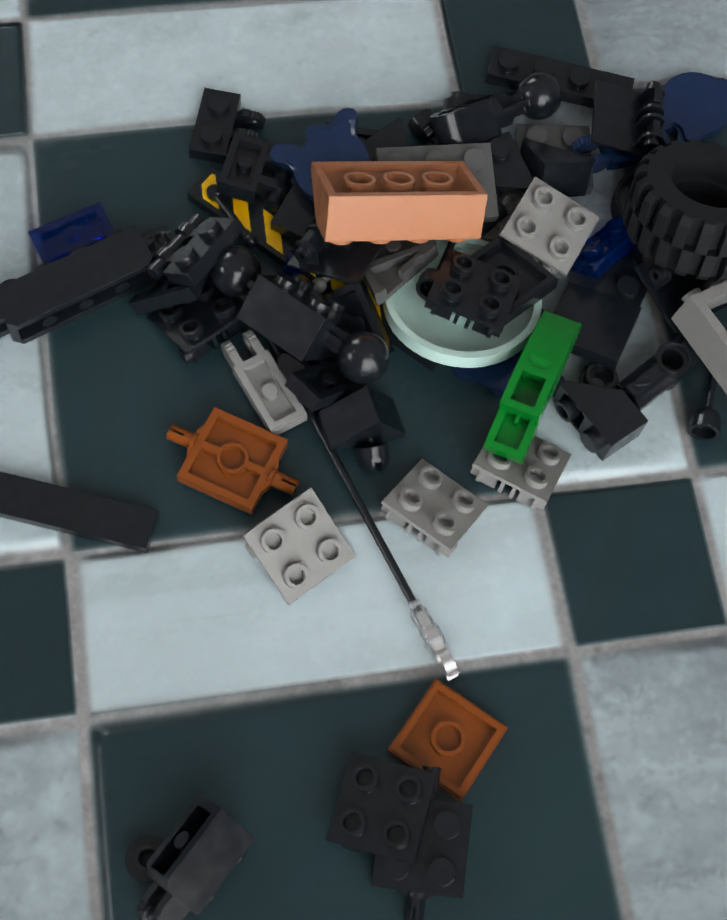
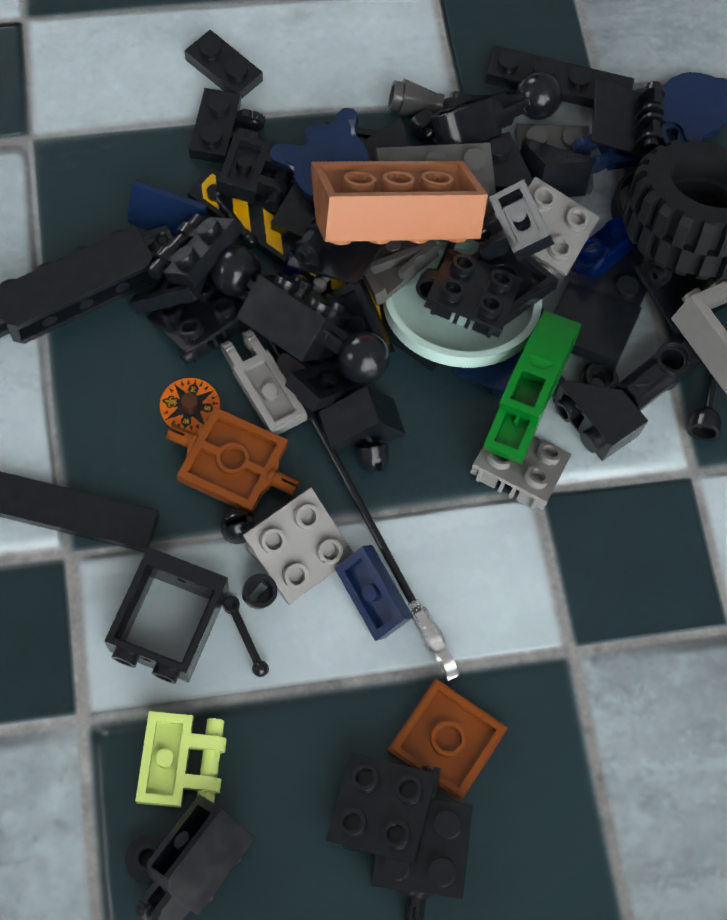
clear blue plate [28,202,115,264] -> none
light grey hinge [381,459,488,558] -> none
none -> black window [104,547,229,684]
none -> dark blue slope [127,180,208,237]
none -> yellowish green plate [135,711,227,808]
none -> piece [160,378,220,433]
none -> black plate [185,30,263,99]
none -> black hinge [220,508,254,544]
none -> black hinge [223,596,269,677]
none -> black hinge [241,574,277,609]
none -> dark blue plate [335,545,413,641]
none -> dark grey cone [388,78,444,116]
none -> black hinge [473,179,554,262]

